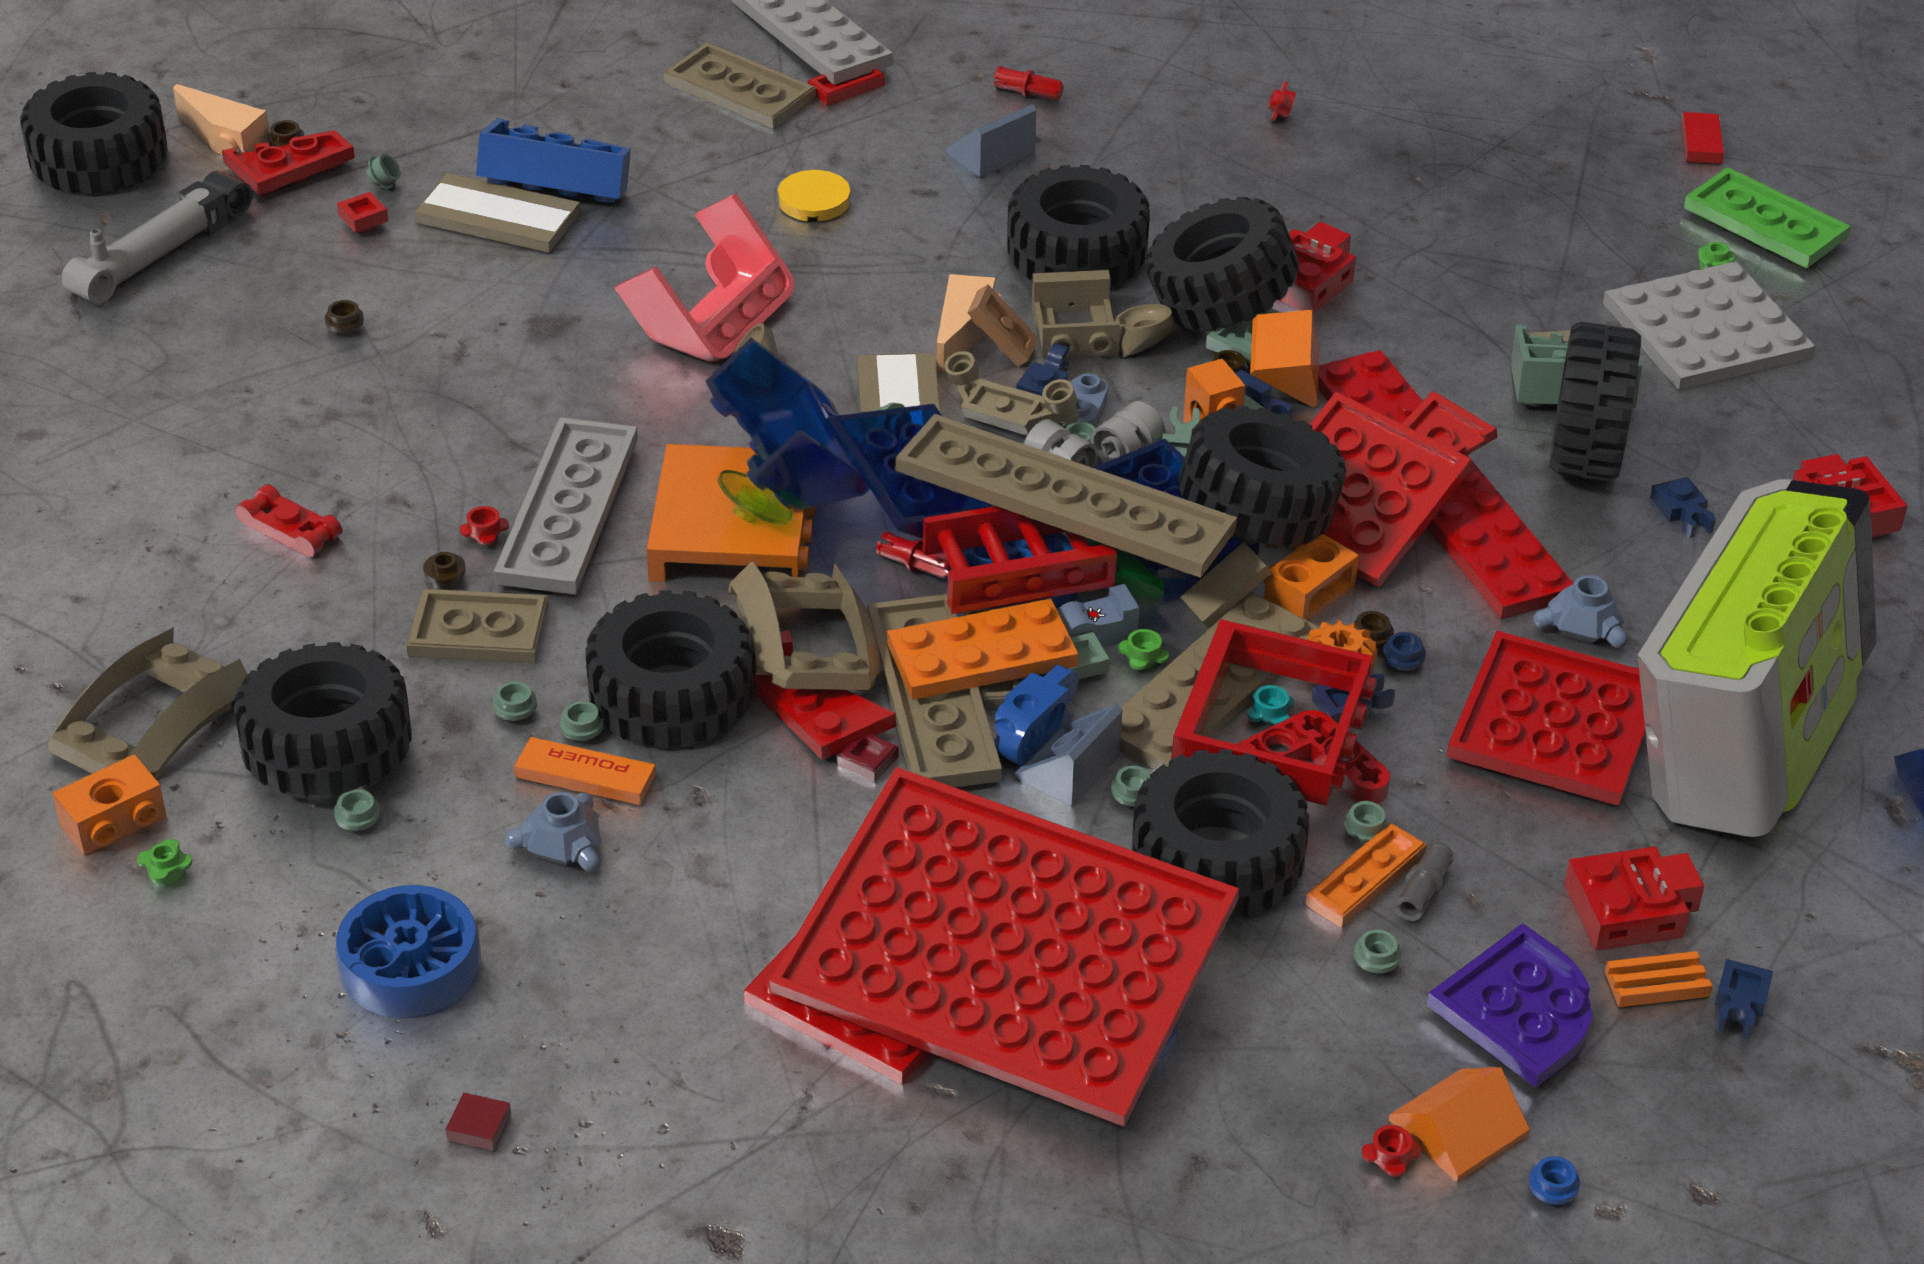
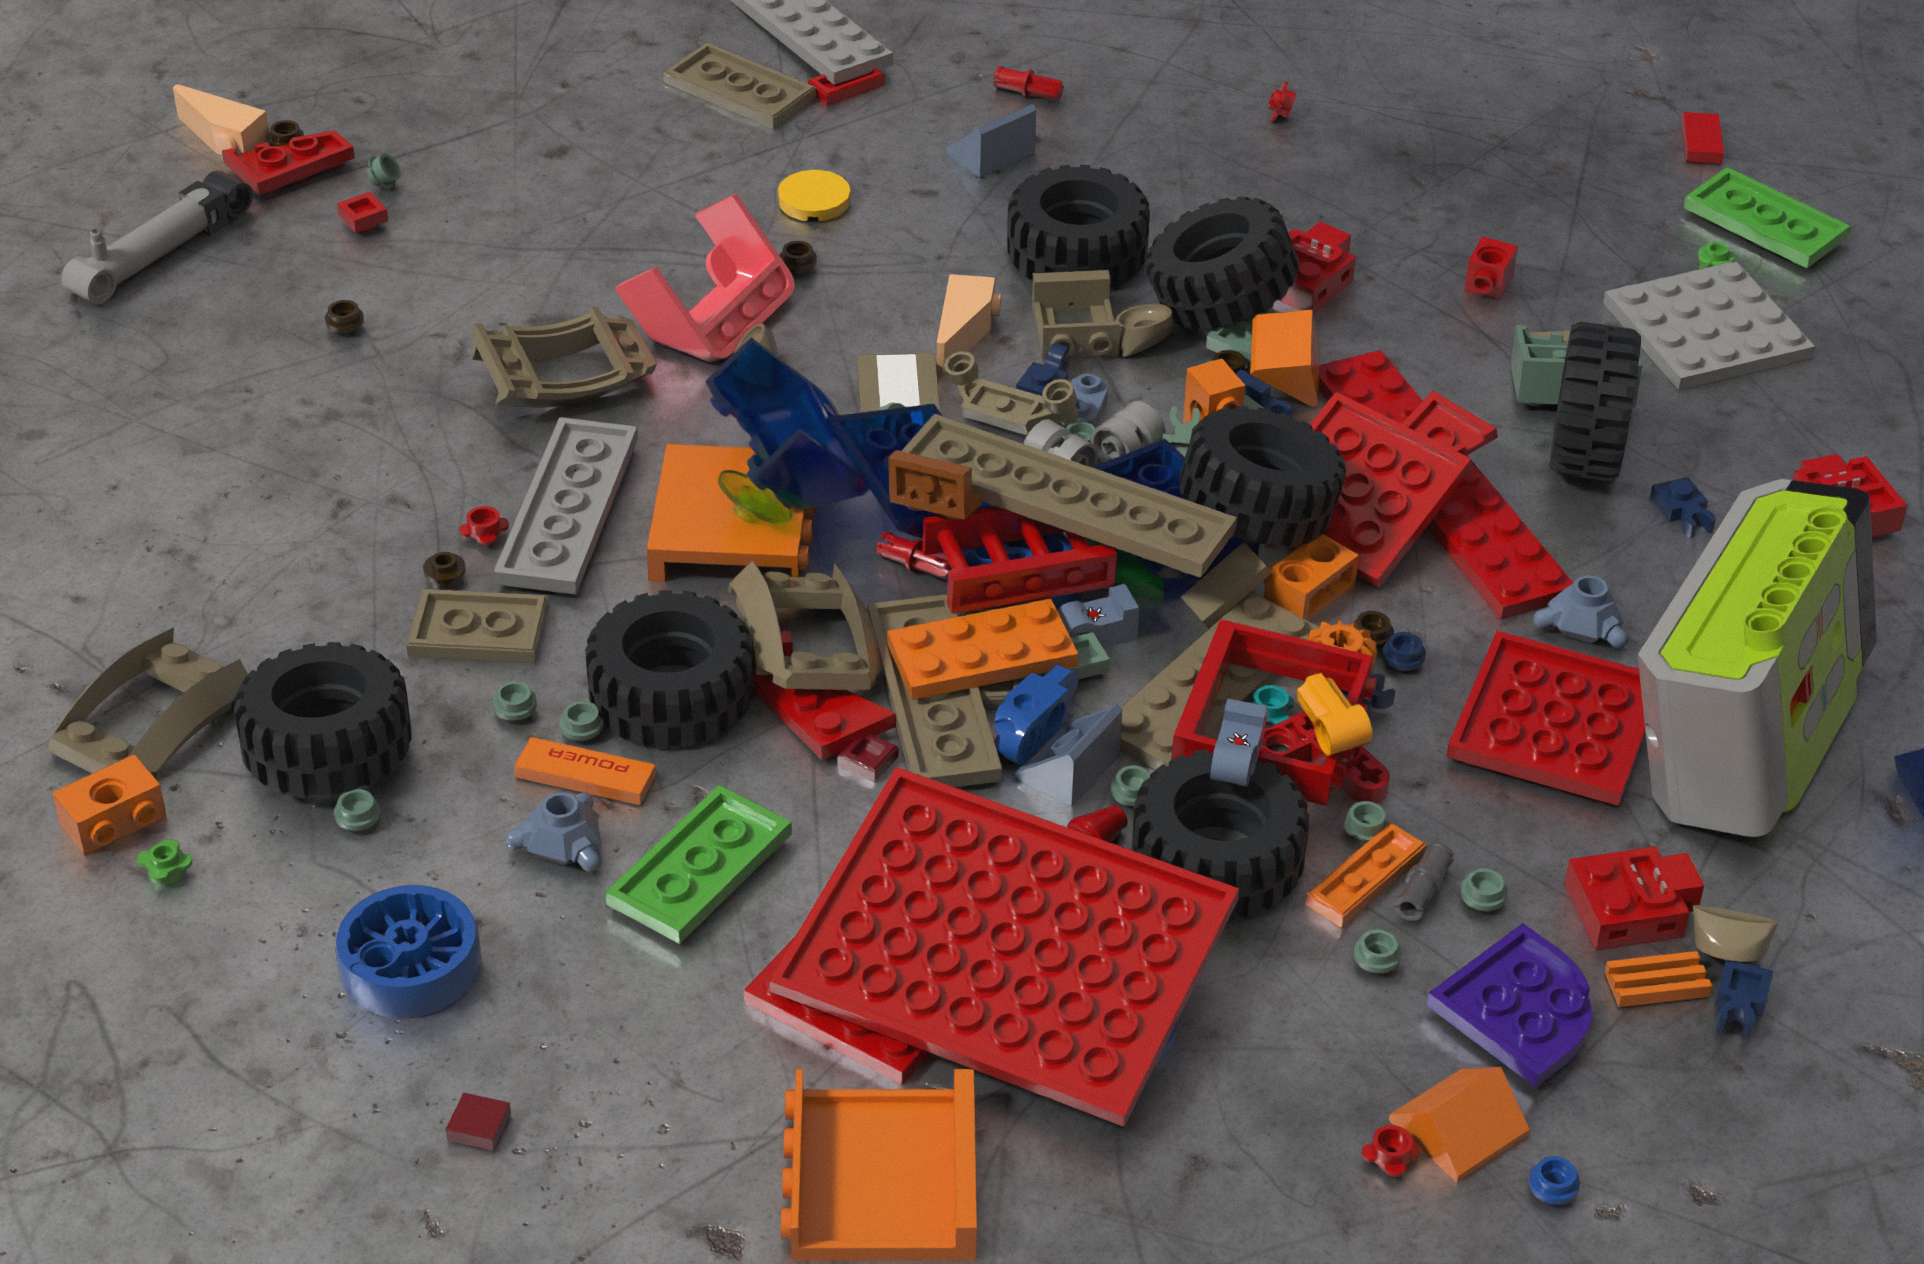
black tyre [20,72,167,195] -> none
red plate [235,484,343,557] -> none
dark tan tile [414,173,580,253] -> none
blue wedge [476,118,631,202] -> none
medium nougat plate [967,284,1038,367] -> none
bright green plate [1119,629,1169,670] -> none
none -> dark tan wedge [472,306,657,408]
none -> bright green plate [605,785,792,944]
none -> dark brown plate [779,241,817,274]
none -> orange panel [781,1069,977,1260]
none -> dark orange bracket [888,450,983,520]
none -> red cone [1067,805,1128,843]
none -> sand blue leg [1210,698,1268,787]
none -> light orange piece [1297,673,1373,756]
none -> sand green plate [1461,868,1508,911]
none -> red brick [1464,236,1518,300]
none -> dark tan piece [1693,905,1779,962]

